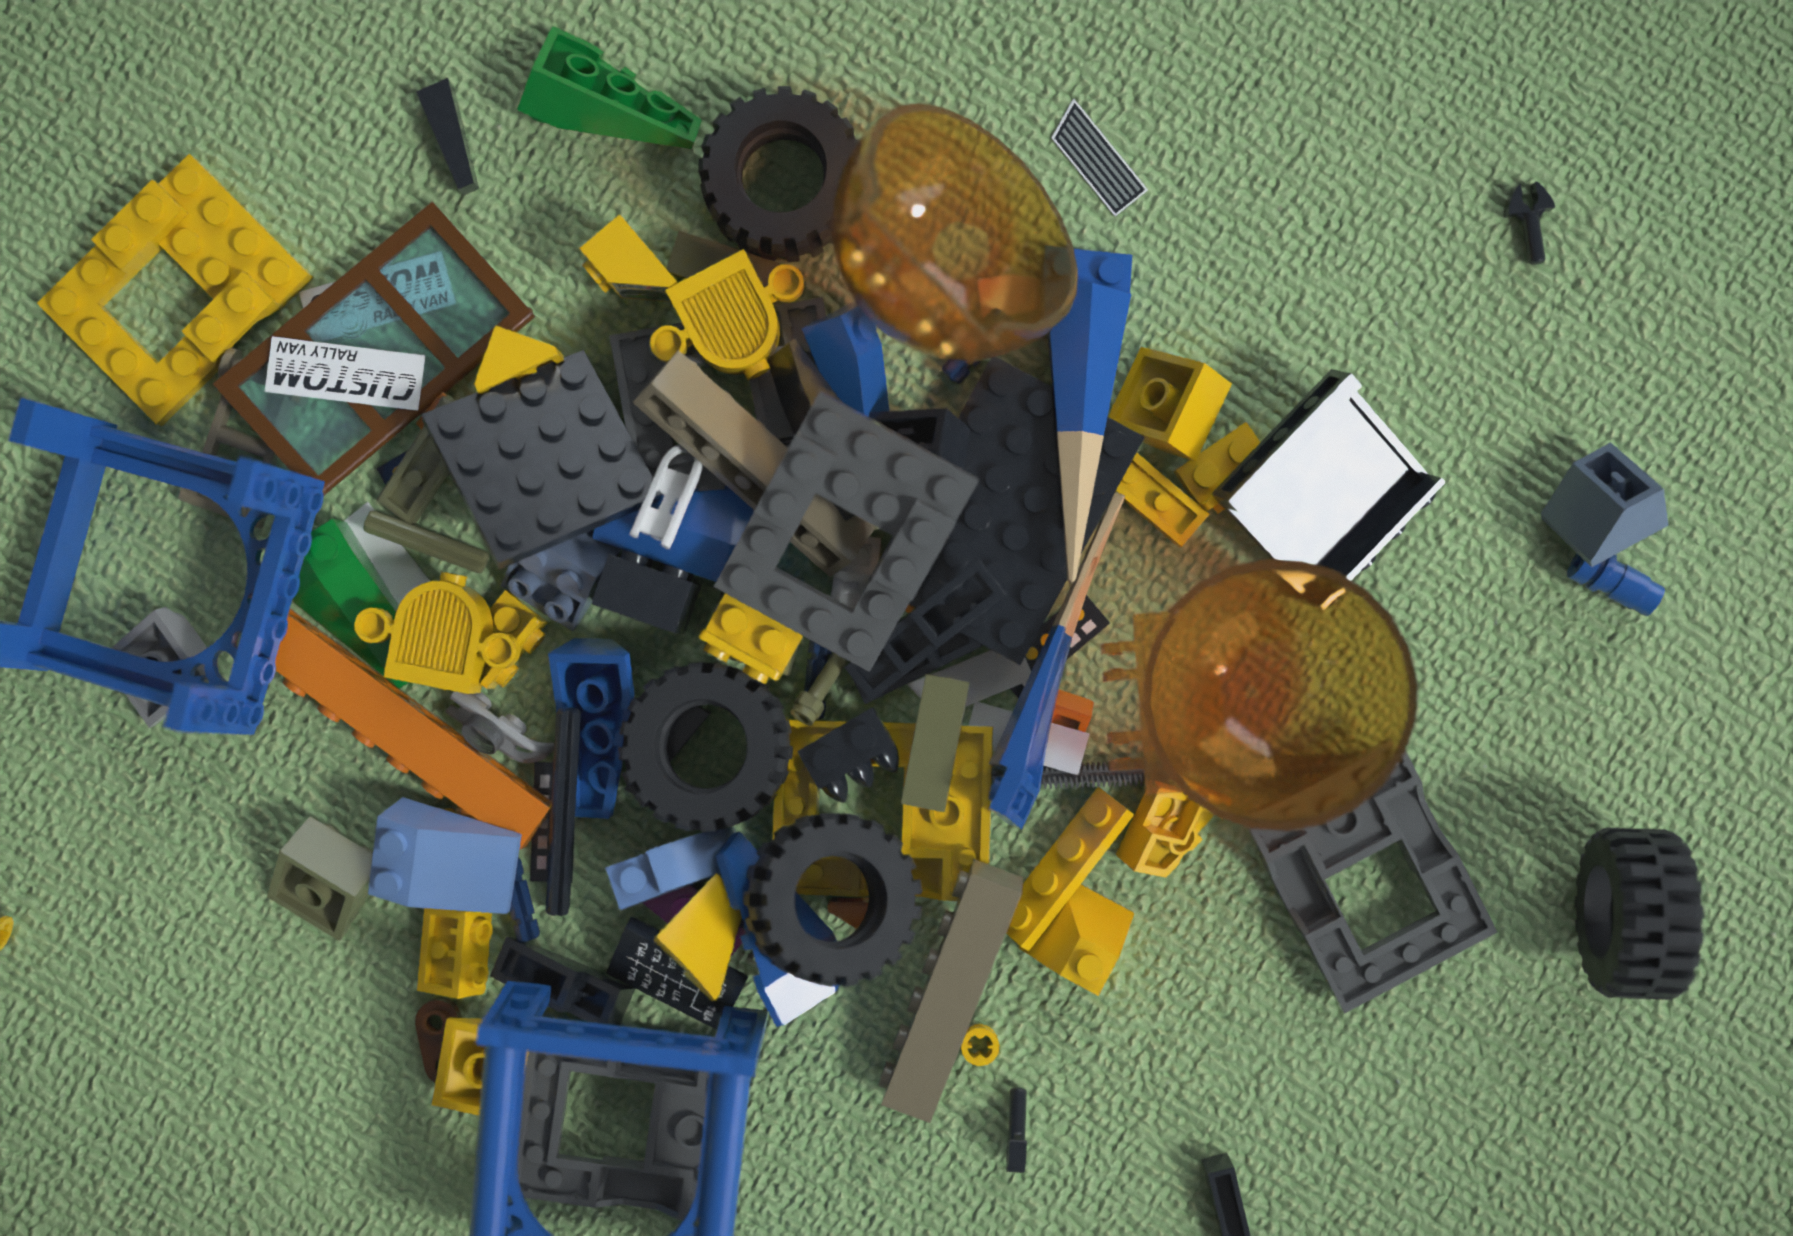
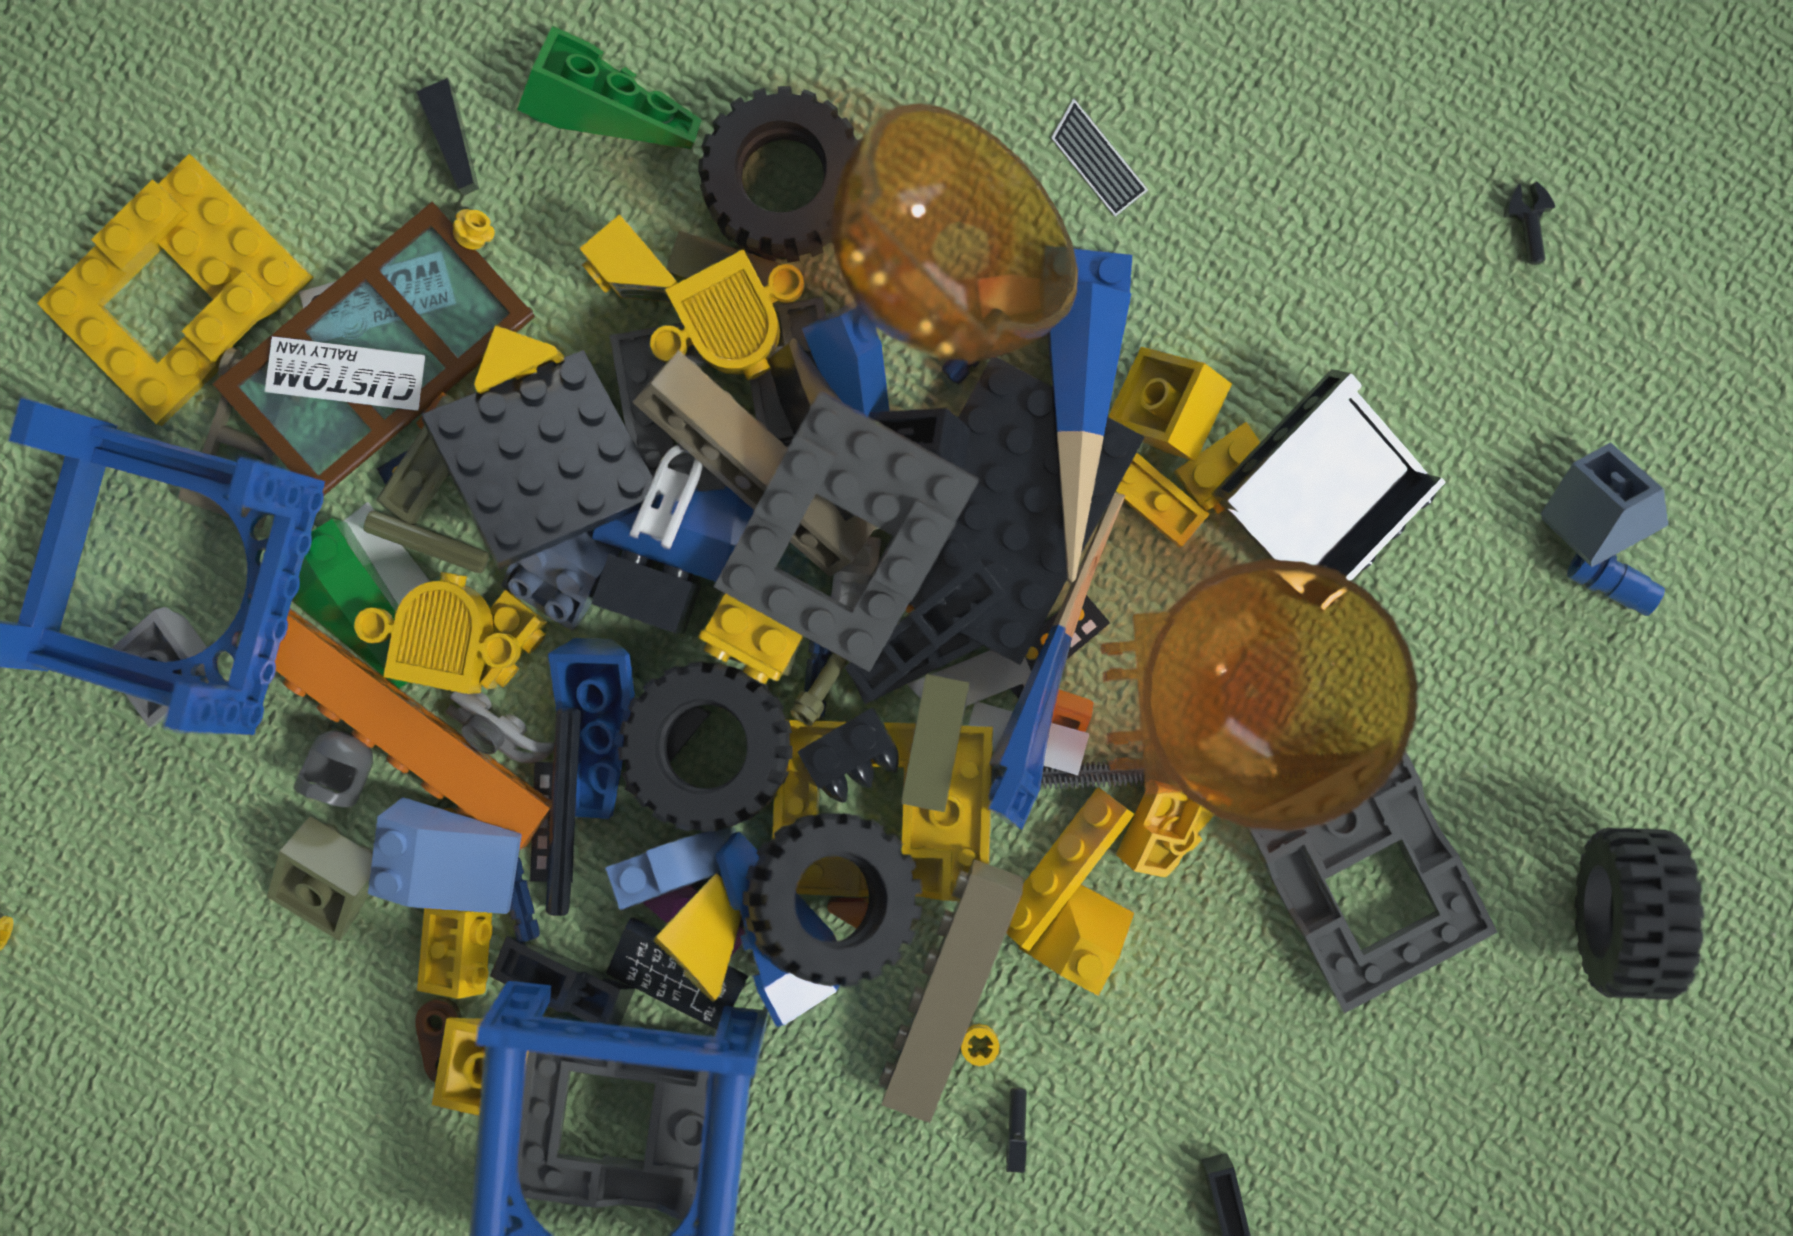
none -> dark grey helmet [293,730,373,807]
none -> yellow plate [453,209,495,250]

